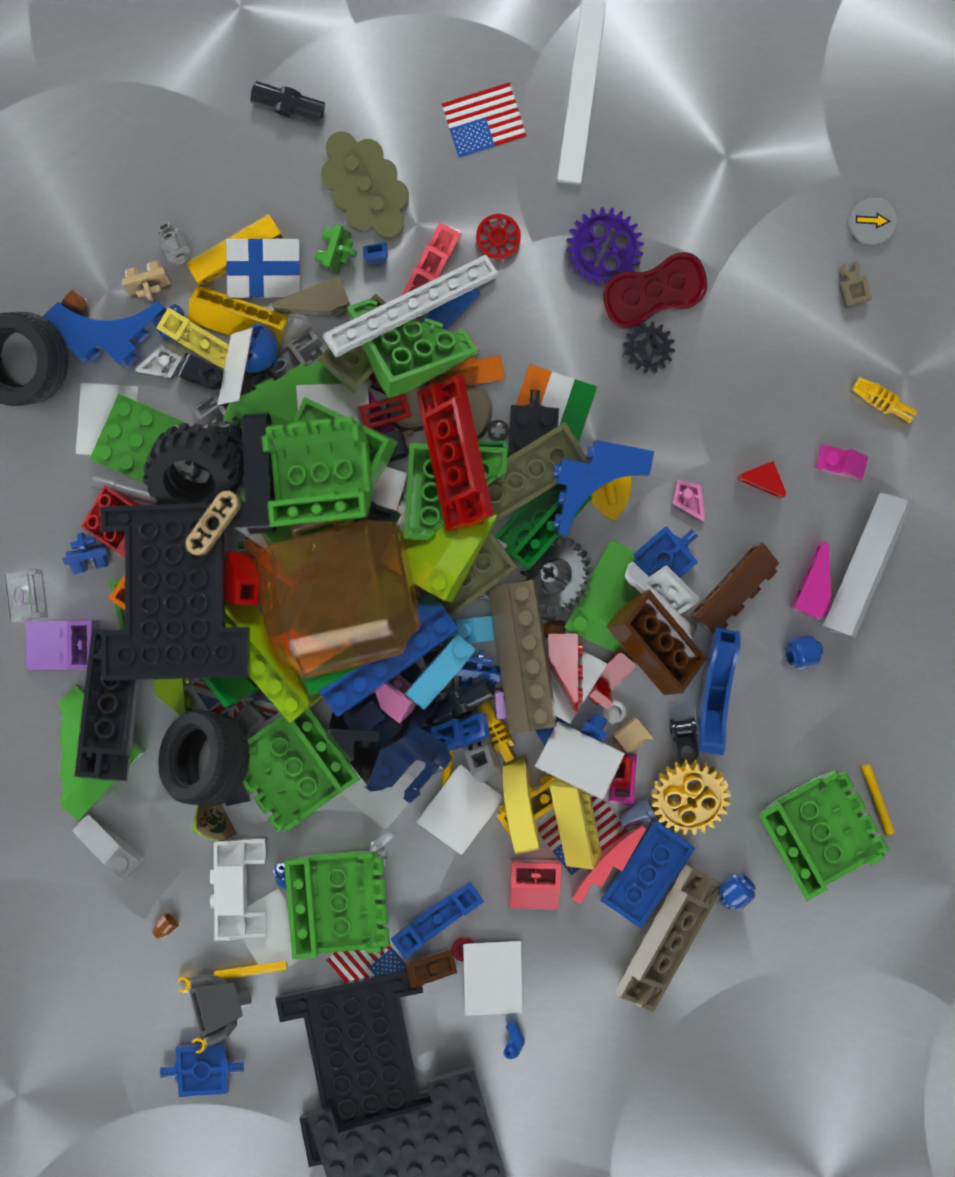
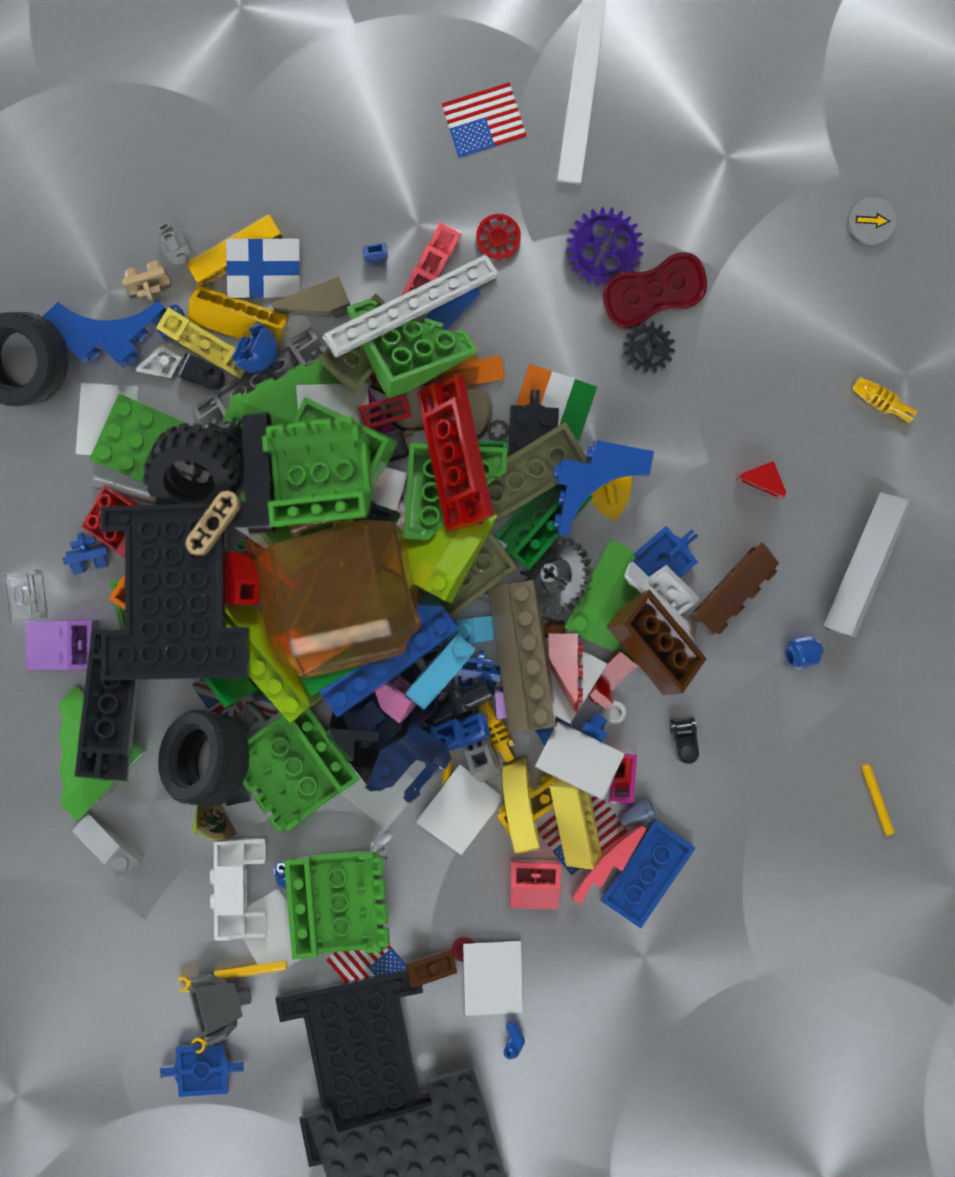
dark orange hose [61,289,88,315] -> none
dark orange hose [152,913,179,939] -> none
lime slope [153,679,193,716] -> none
white sticker [217,328,253,405] -> none
black piece [250,81,325,124] -> none
bright green hips [315,224,357,274] -> none
olive plate [321,132,409,239] -> none
blue slope [390,881,484,960] -> none
tan window [612,717,654,753] -> none
dark tan slope [614,864,723,1012] -> none
yellow gear [650,759,731,836] -> none
bright pink piece [672,480,705,521] -> none
blue arch [696,628,741,756] -> none
blue head [719,874,756,911] -> none
bright green slope [758,769,889,901] -> none
dark pink slope [790,541,831,620] -> none
dark pink slope [815,444,868,481] -> none
dark tan plate [840,260,872,307] -> none

